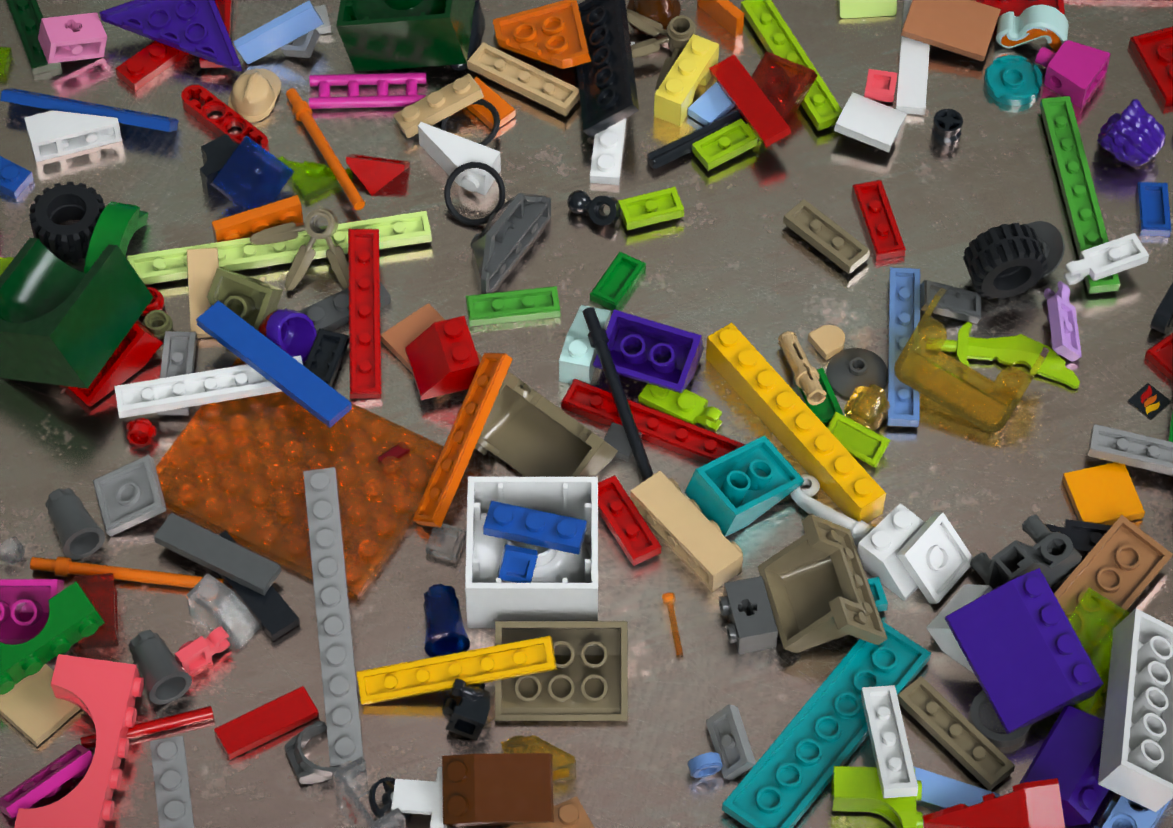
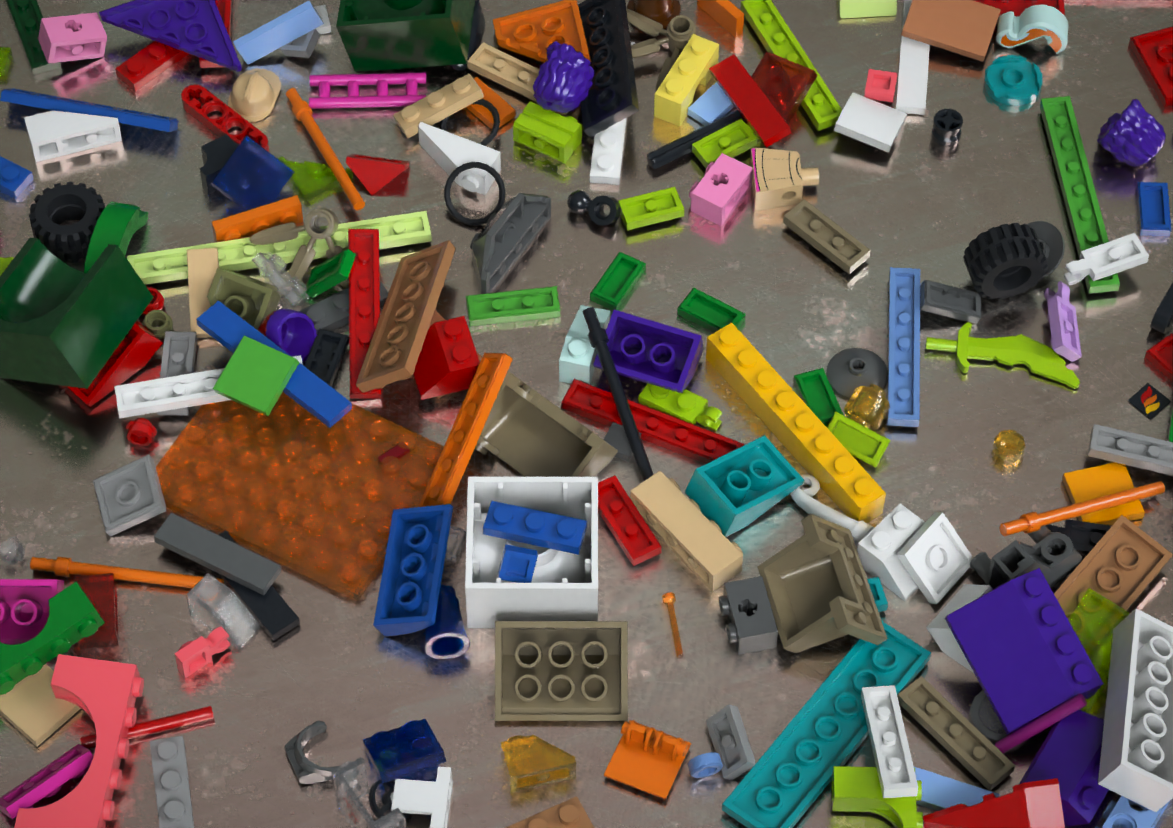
dark grey plant [45,488,105,559] -> none
dark grey plant [129,630,192,705] -> none
red tile [214,686,319,760] -> none
light grey plate [303,467,365,770] -> none
yellow tile [356,636,557,705] -> none
black piece [442,678,490,741] -> none
reddish brown slope [442,753,554,828] -> none
tan pin [778,331,826,405] -> none
tan tile [808,325,845,361] -> none
red tile [852,180,906,261] -> none
clear yellow windscreen [894,287,1049,432] -> none
dark pink torso [1035,40,1111,108] -> none
none -> bright green tile [213,335,299,416]
none -> clear plate [252,252,310,307]
none -> green tile [305,249,356,298]
none -> medium nougat plate [356,240,456,393]
none -> clear blue plate [362,719,446,783]
none -> blue slope [373,504,453,637]
none -> lime brick [513,101,582,164]
none -> dark purple hair [533,41,594,113]
none -> orange hinge [604,720,691,800]
none -> green tile [677,287,746,333]
none -> bright pink brick [689,153,753,226]
none -> tan torso [750,148,819,211]
none -> clear yellow tile [993,430,1025,462]
none -> magenta bar [995,693,1087,754]
none -> orange bar [999,481,1165,536]

